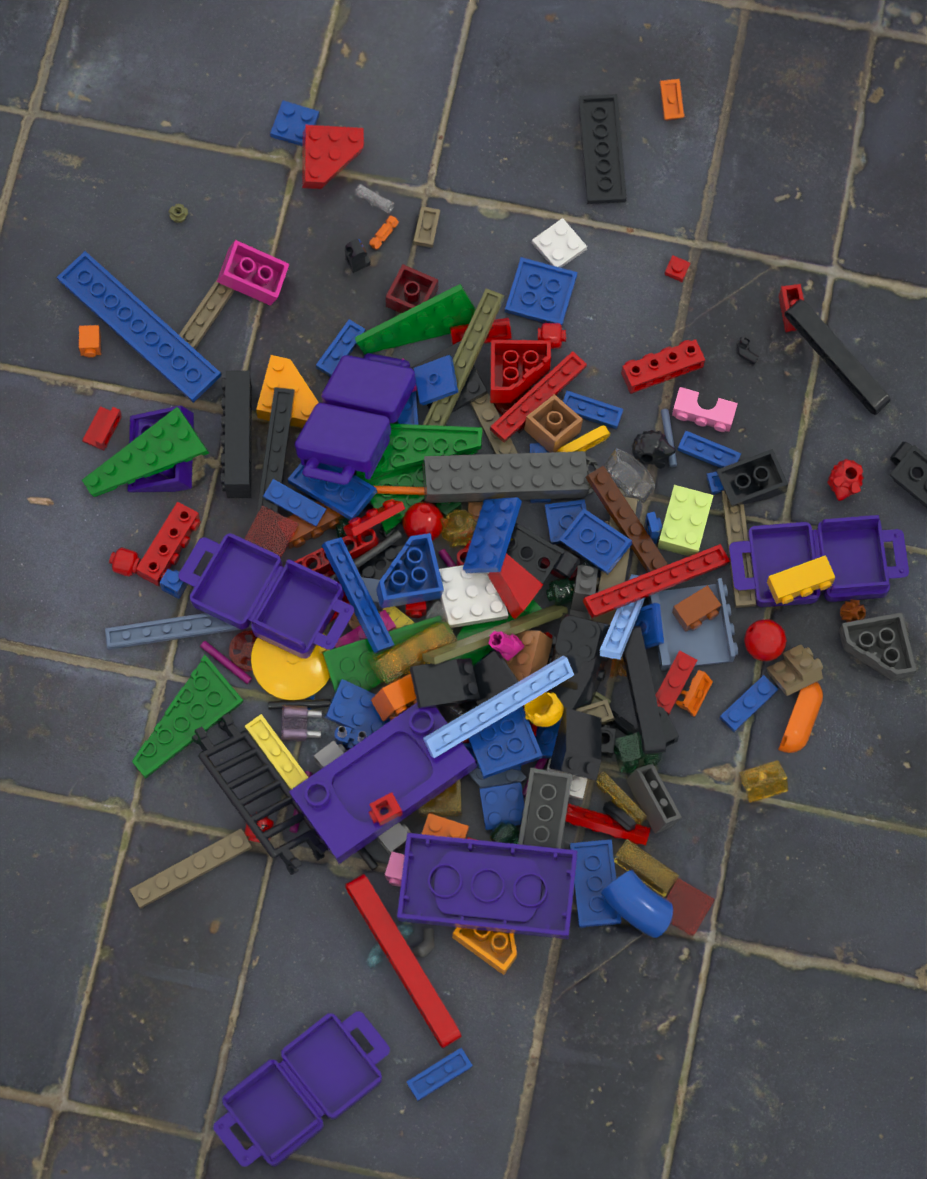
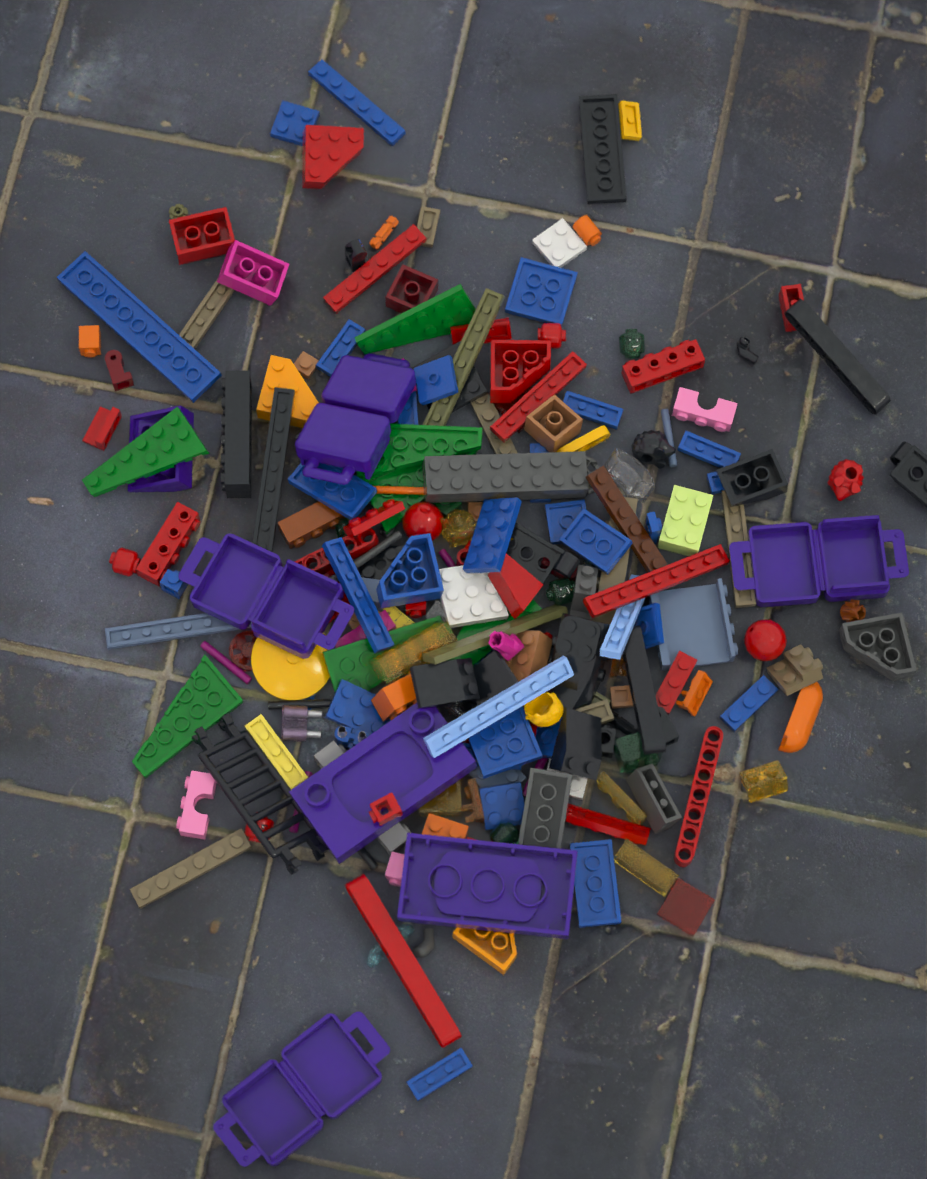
clear red tile [245,505,299,558] -> none
blue plate [263,479,326,527] -> none
clear pin [355,184,394,213] -> none
blue brick [601,870,673,938] -> none
black axle [603,801,637,831] -> none
orange plate [660,79,684,121] -> none
red plate [664,255,690,282] -> none
dark orange brick [672,585,721,632] -> none
yellow brick [767,555,835,604] -> none
none -> dark red leg [105,350,134,391]
none -> red brick [169,207,235,265]
none -> bright pink arch [176,770,217,840]
none -> medium nougat plate [294,351,319,379]
none -> blue plate [309,59,405,146]
none -> red plate [323,224,427,314]
none -> clear orange plate [462,778,484,824]
none -> orange brick [572,215,602,246]
none -> medium nougat plate [610,685,633,709]
none -> yellow plate [618,101,642,141]
none -> clear green head [619,329,645,358]
none -> red beam [674,726,723,867]

